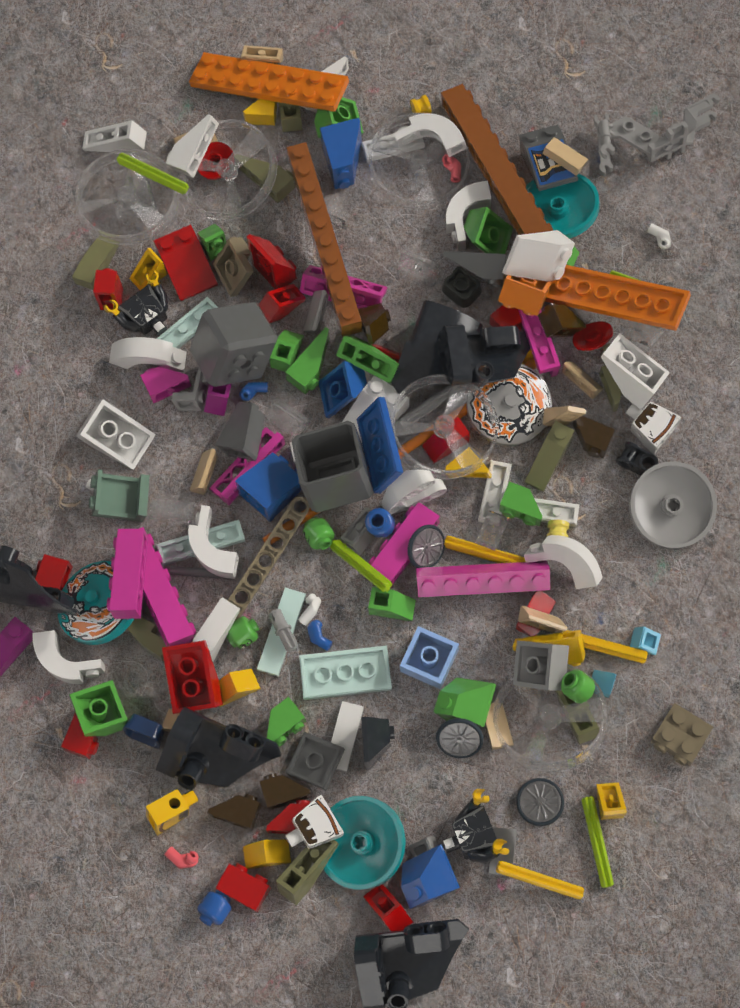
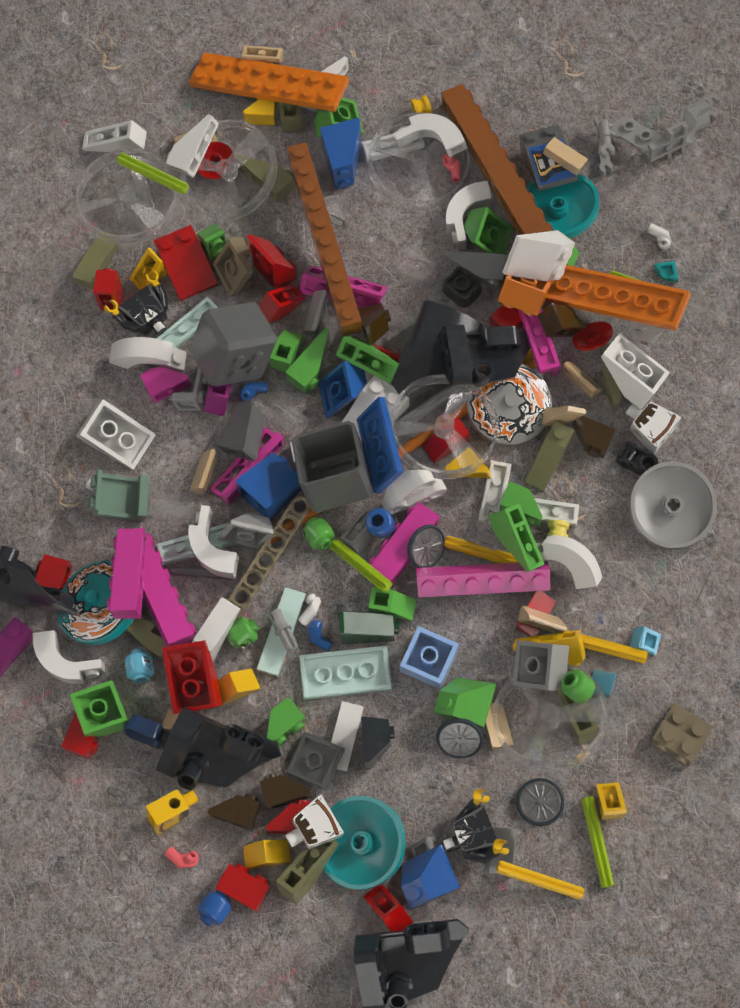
none -> medium azure head [125,649,155,683]
none -> light grey slope [218,513,273,549]
none -> slope [339,612,399,644]
none -> bright green slope [488,503,544,572]
none -> teal tile [654,261,679,283]

